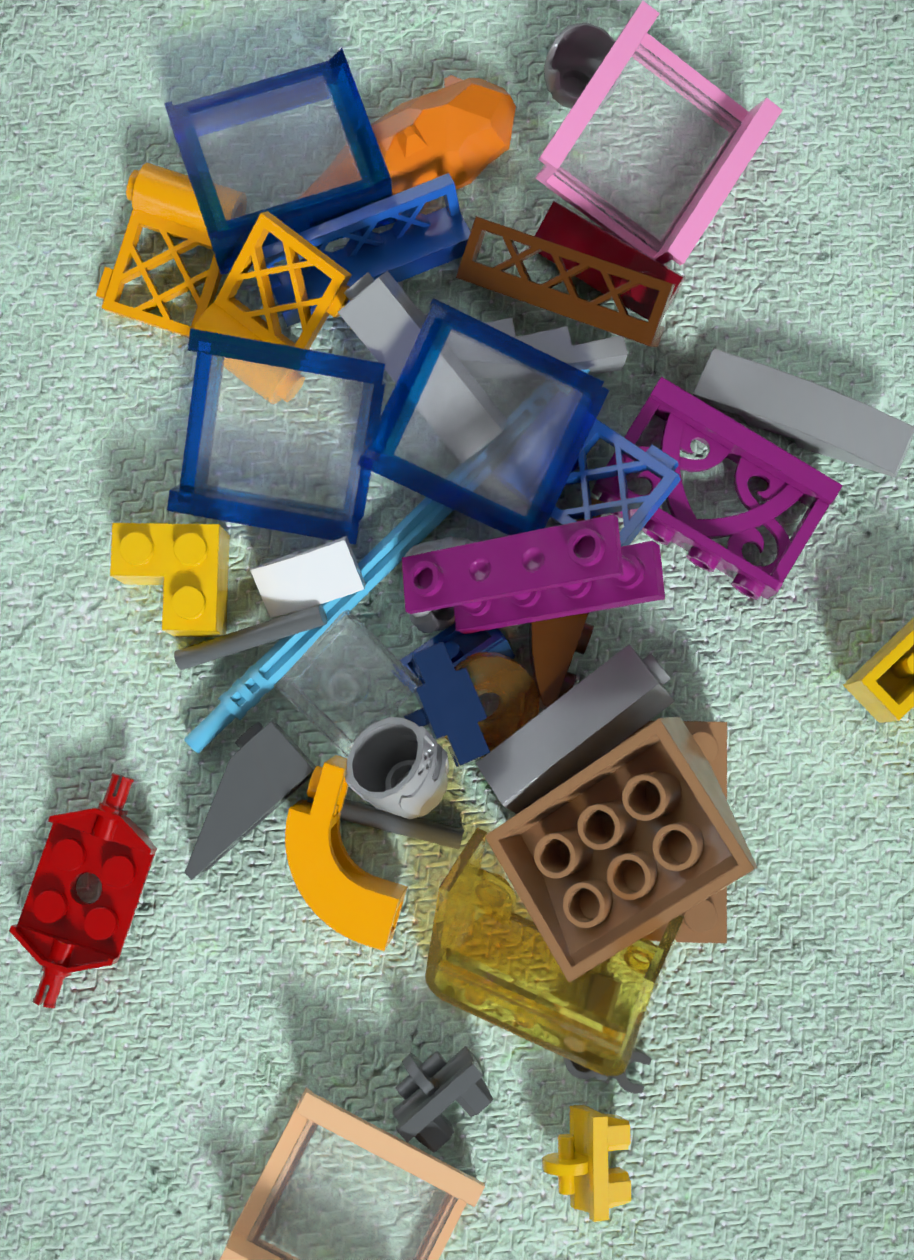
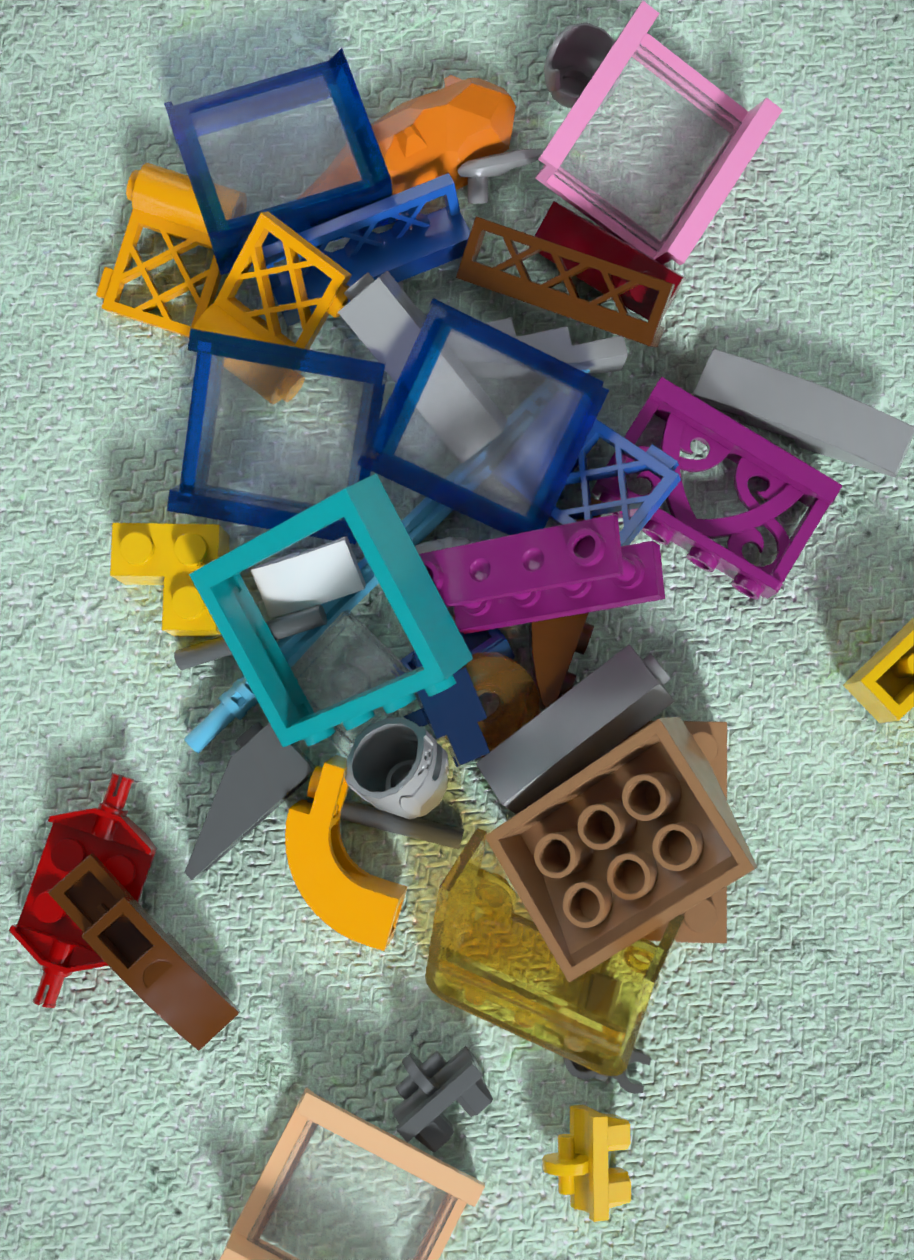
none -> reddish brown slope [48,853,240,1051]
none -> teal window [189,474,473,747]
none -> light grey bar [457,149,544,204]

